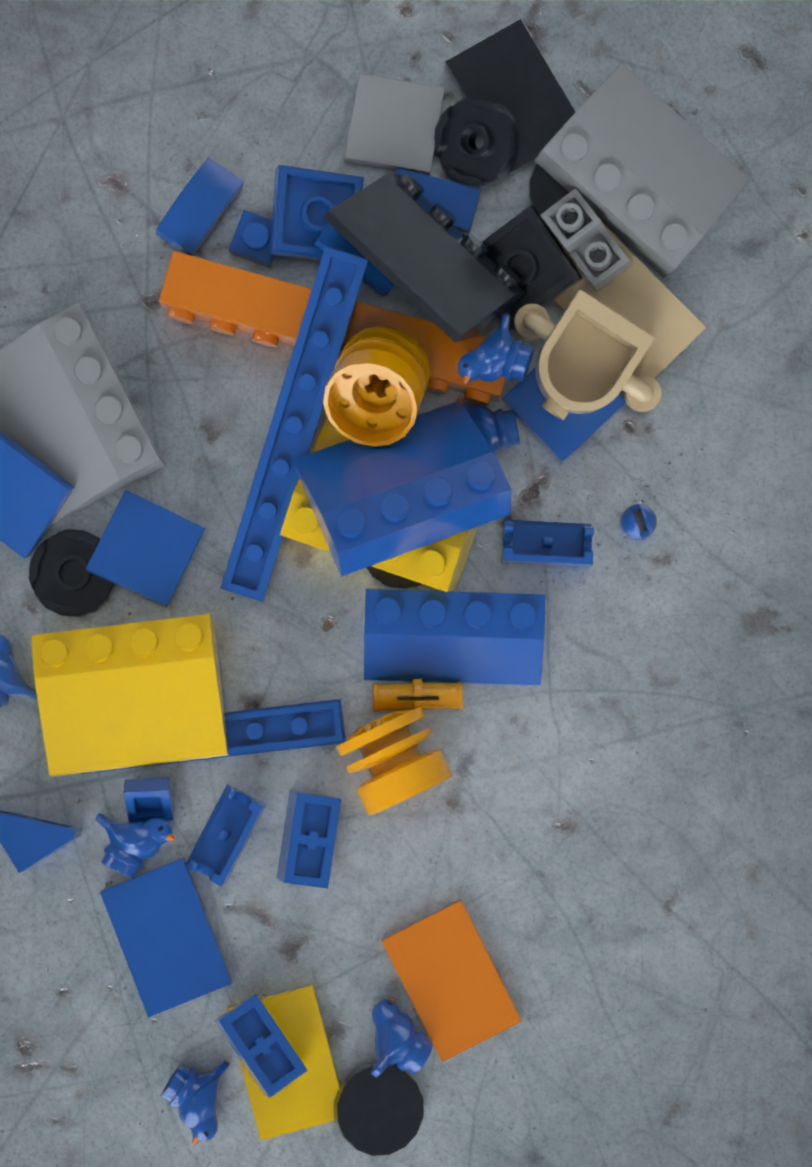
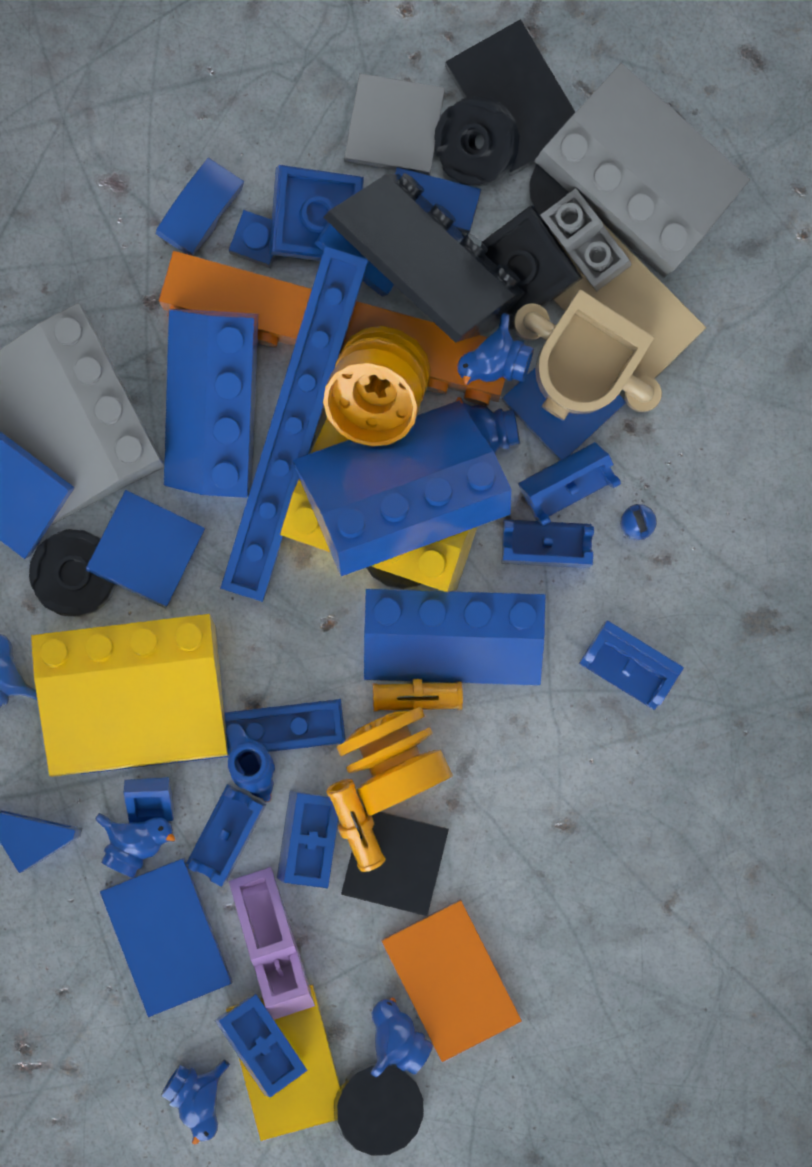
none -> blue slope [164,309,259,498]
none -> blue animal [226,723,275,802]
none -> lavender slope [229,867,315,1020]
none -> light orange pin [326,779,386,872]
none -> black tile [341,807,449,916]
none -> blue hinge [518,442,621,526]
none -> blue hinge [579,620,684,710]

